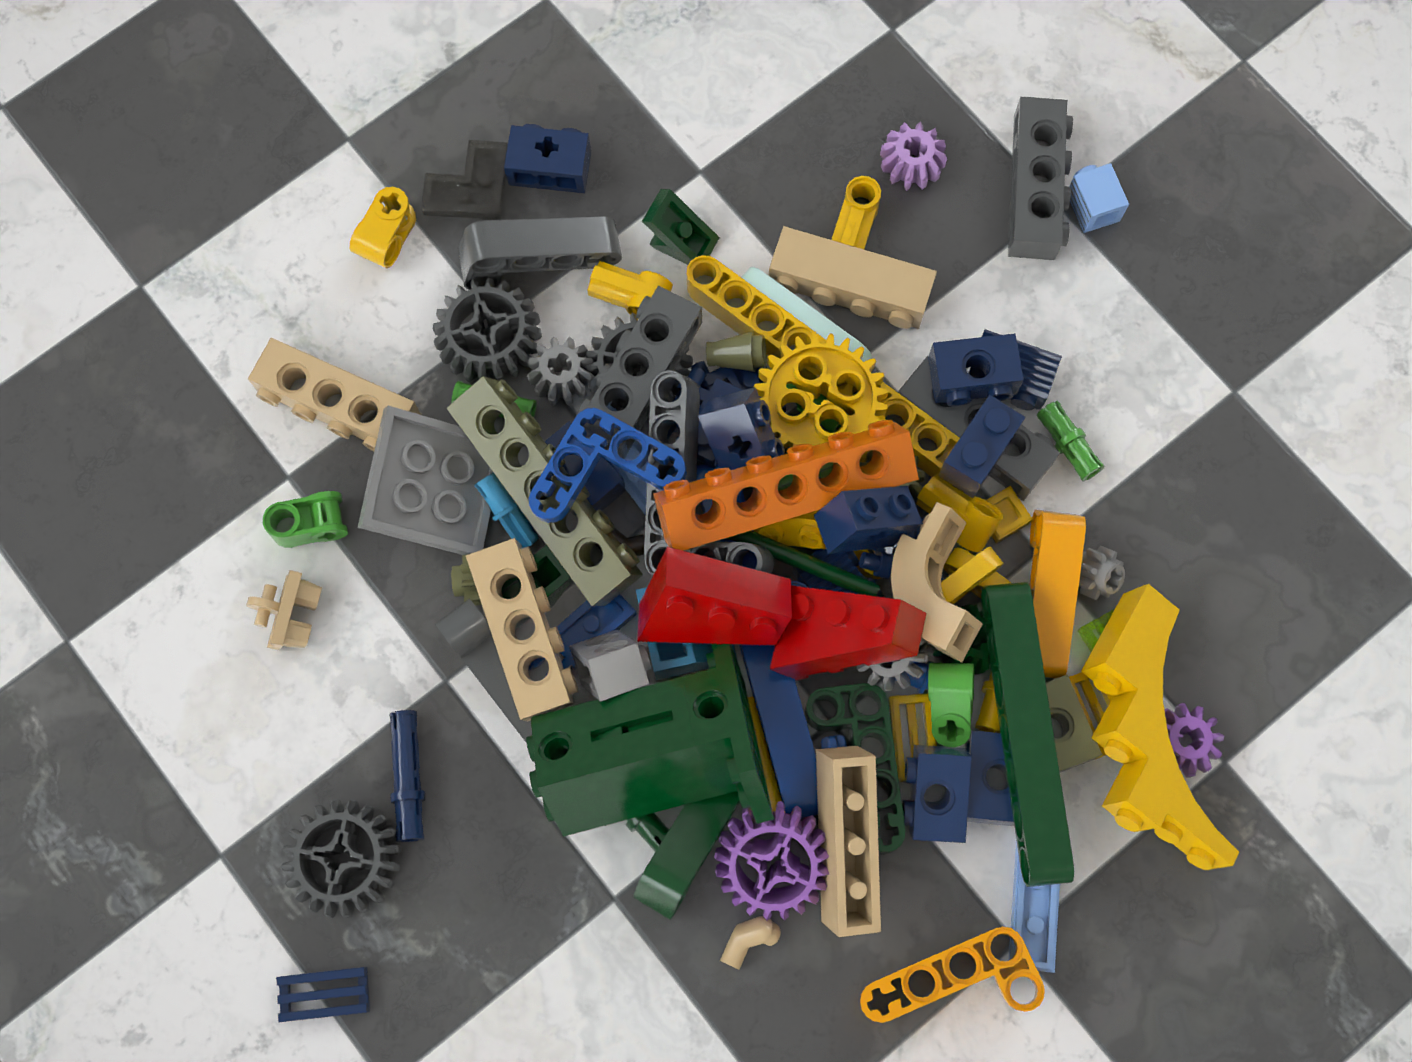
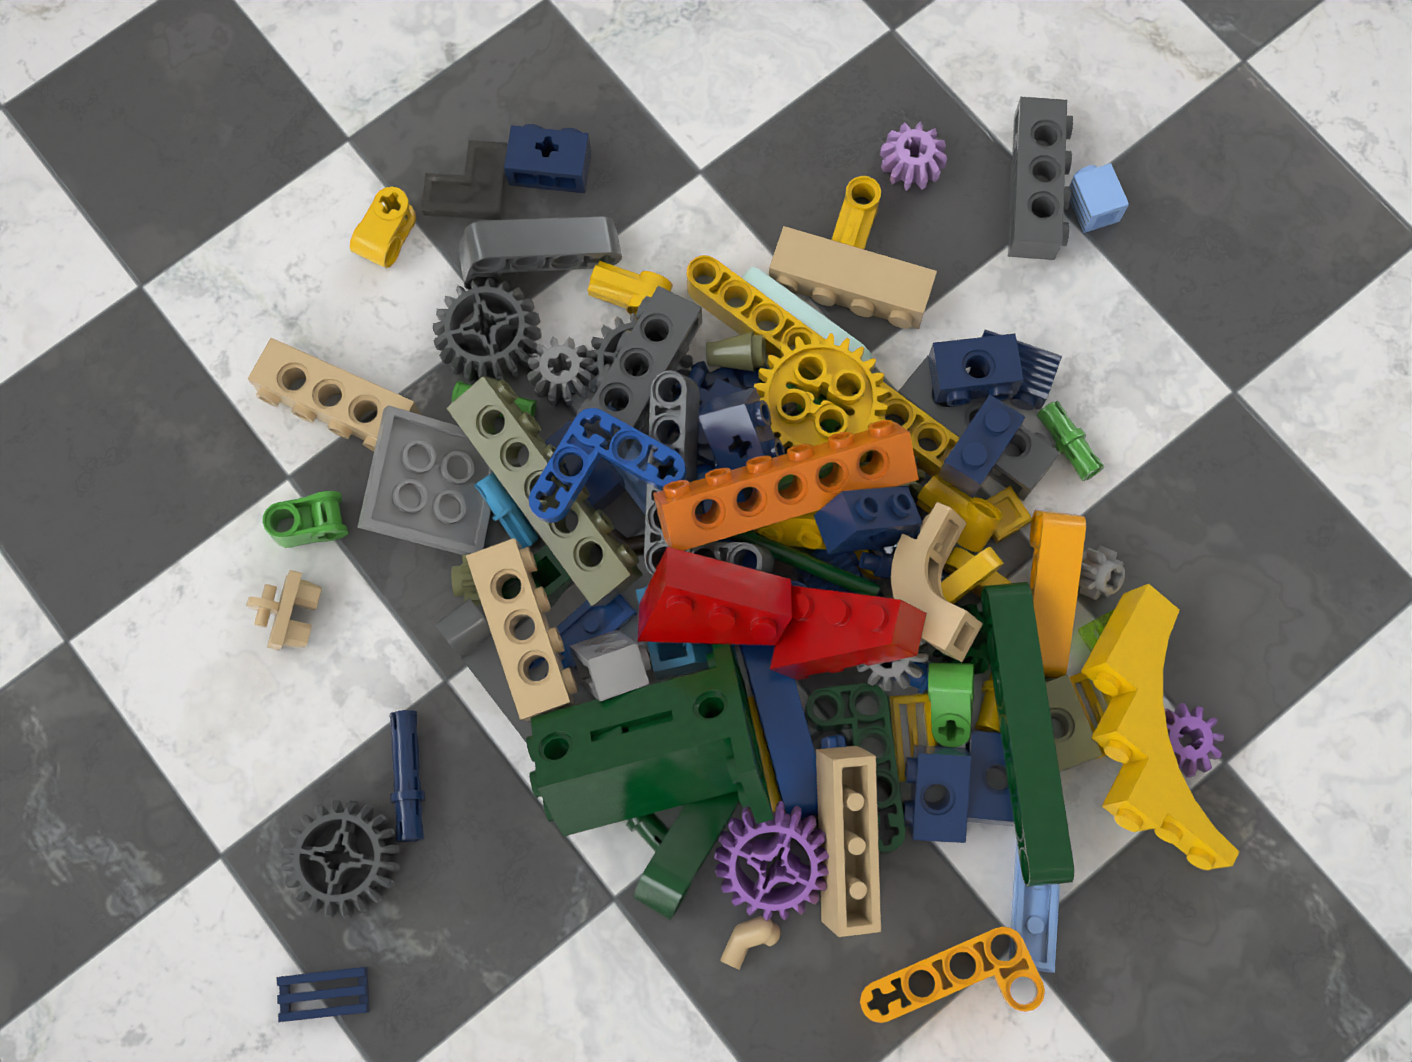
dark green slope [641,189,720,265] -> none

